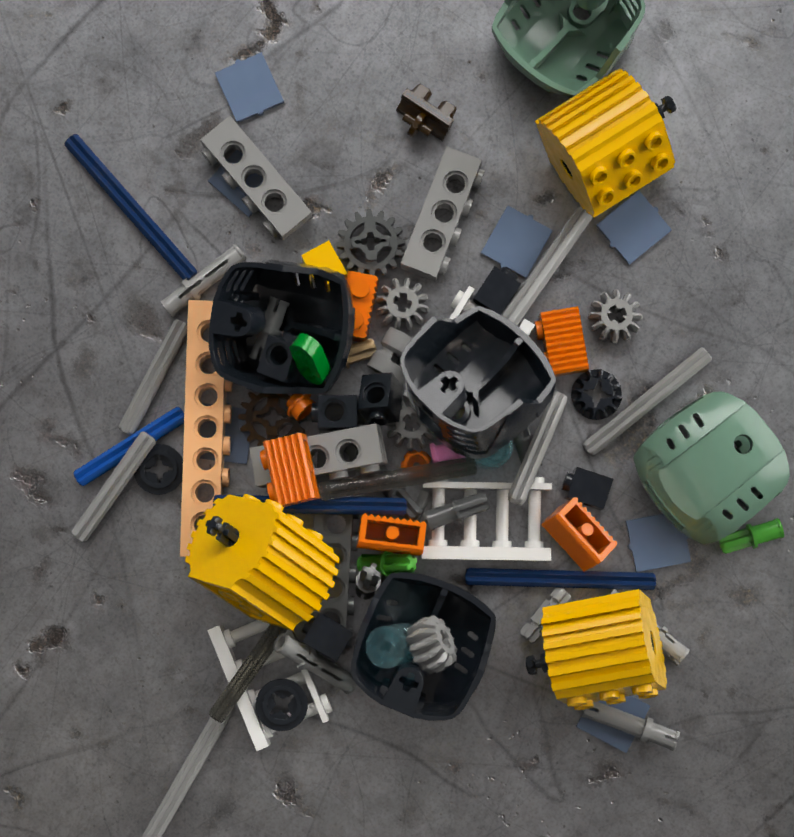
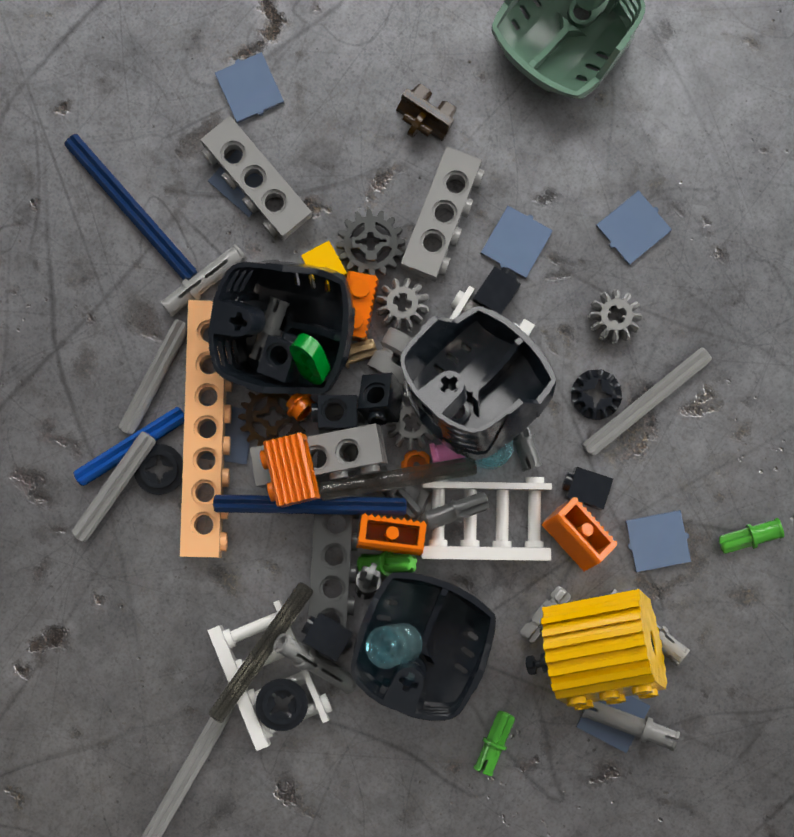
yellow piece [185,494,339,631] -> none
light grey gear [406,615,457,674] -> none
dark blue axle [465,568,656,590] -> none
light grey axle [502,207,592,325] -> none
light grey axle [508,391,568,505] -> none
orange brick [534,306,589,377] -> none
yellow piece [535,68,677,218] -> none
sand green piece [633,391,790,545] -> none
none -> bright green axle [473,711,515,776]

